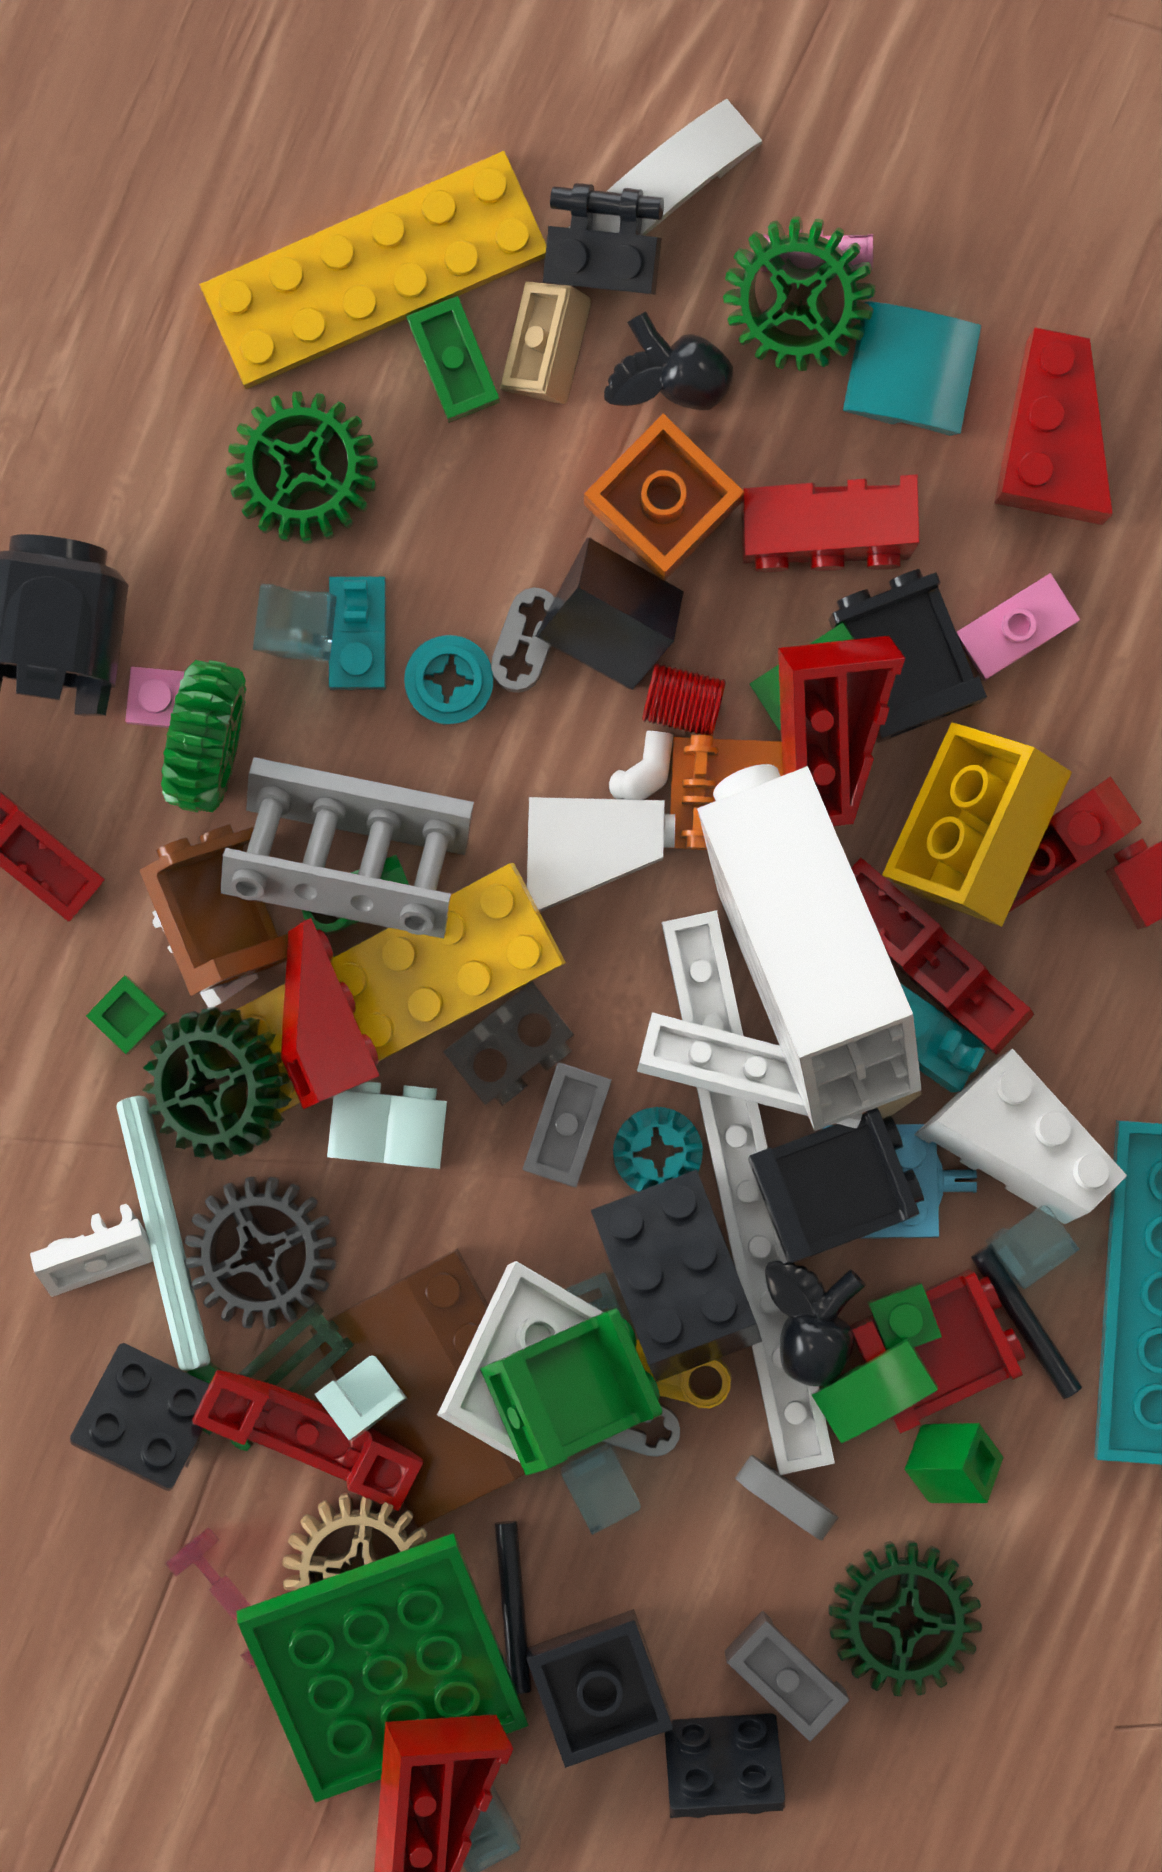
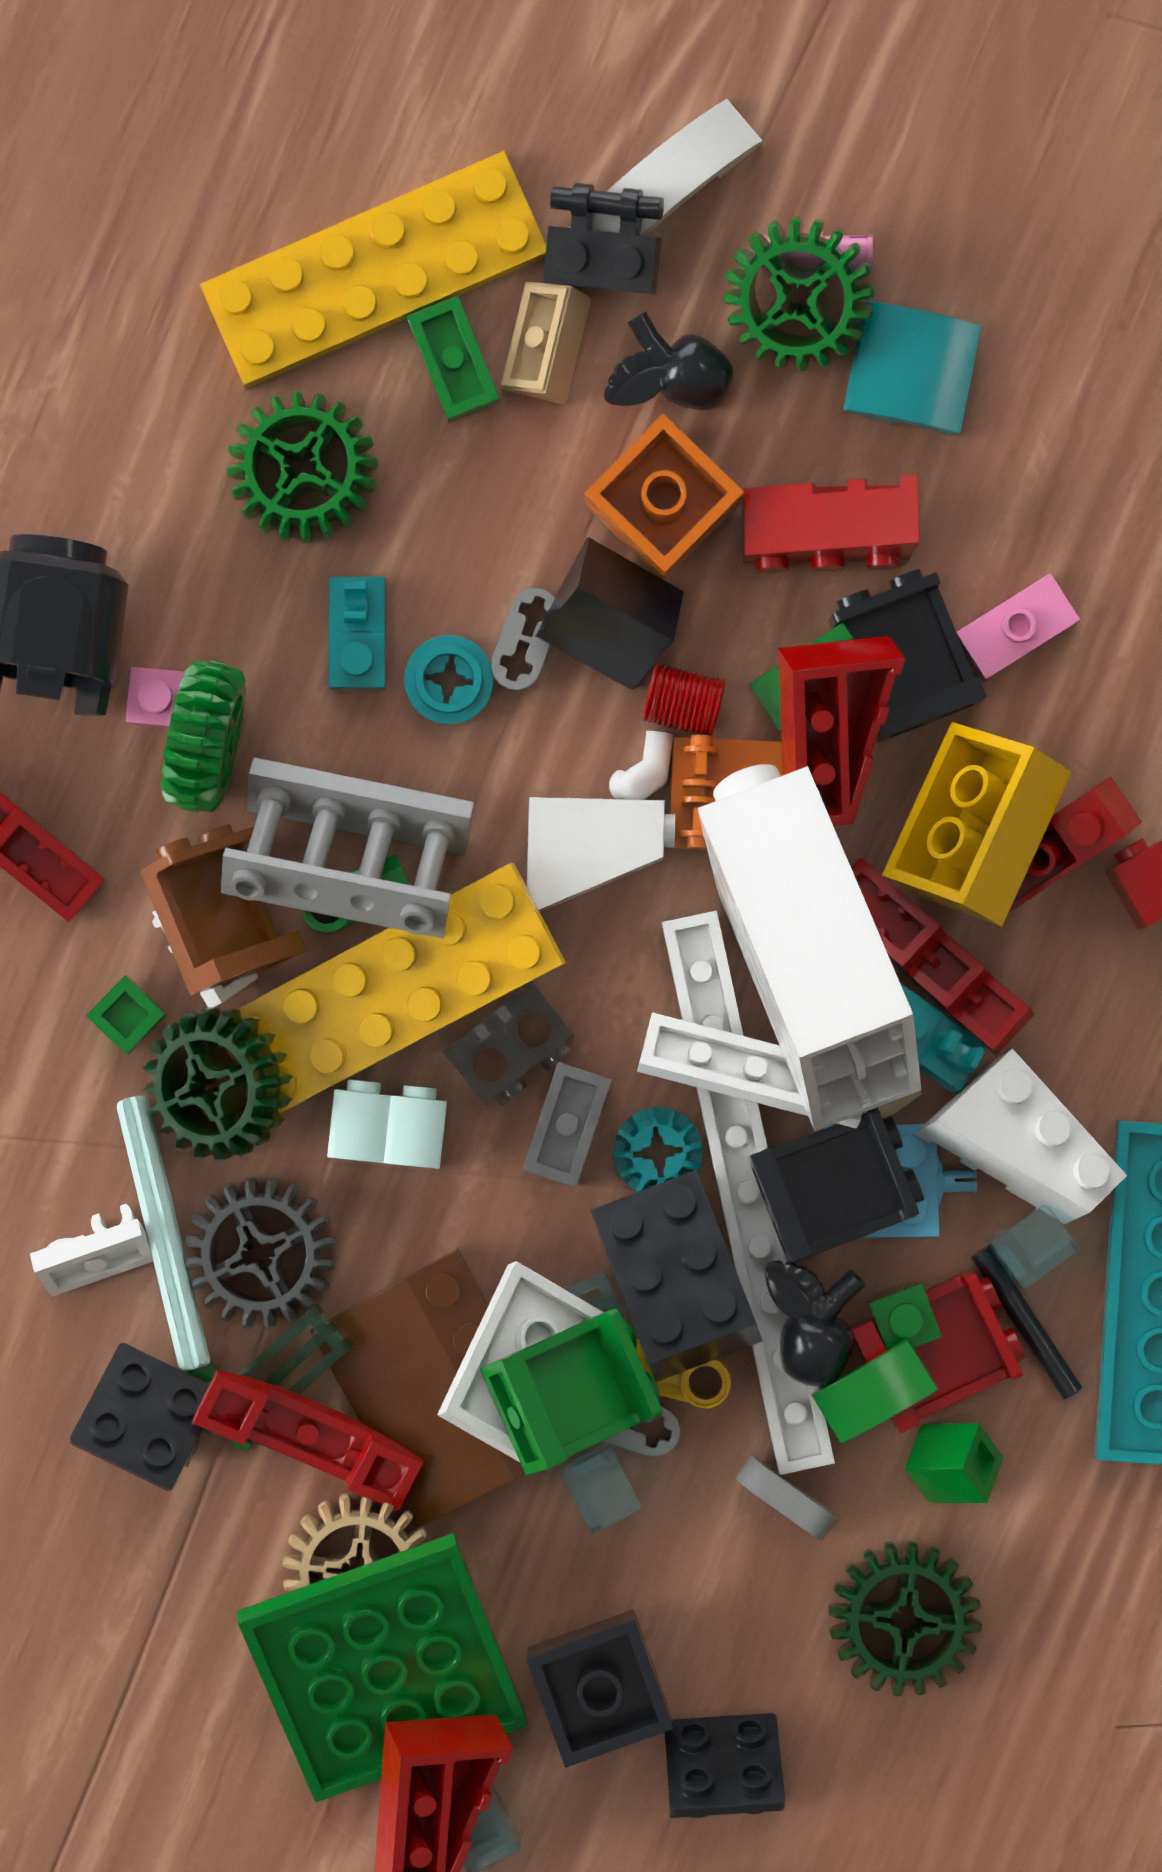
clear pink wheel [165,1526,256,1669] -> none
clear light blue panel [253,584,337,661] -> none
red slope [281,918,379,1109] -> none
light aqua panel [315,1356,408,1441] -> none
black bar [495,1521,532,1694] -> none
flat silver panel [725,1611,849,1742] -> none
red wedge [994,327,1113,525] -> none

